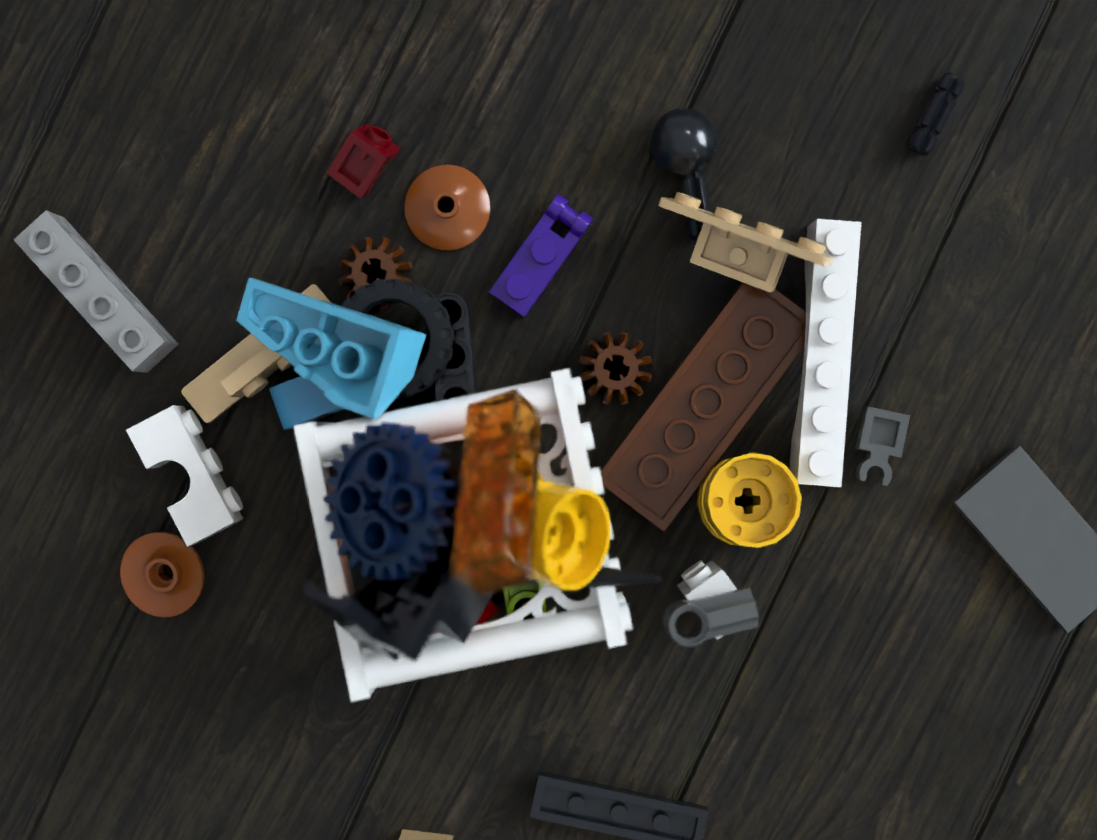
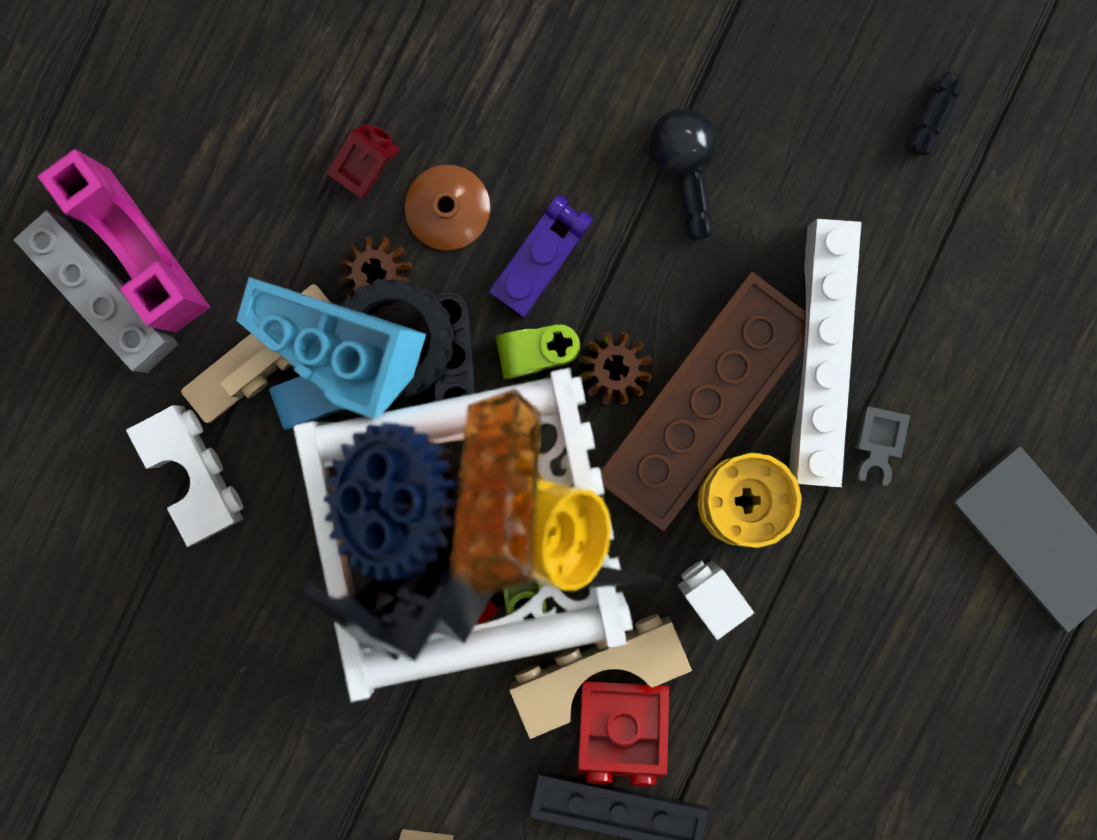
dark orange dish [120,532,205,617] -> none
tan bracket [658,192,834,293] -> none
dark grey piece [663,587,759,647] -> none
none -> dark pink arch [38,149,211,333]
none -> lime piece [495,325,580,379]
none -> tan arch [509,614,692,739]
none -> red plate [577,681,669,787]

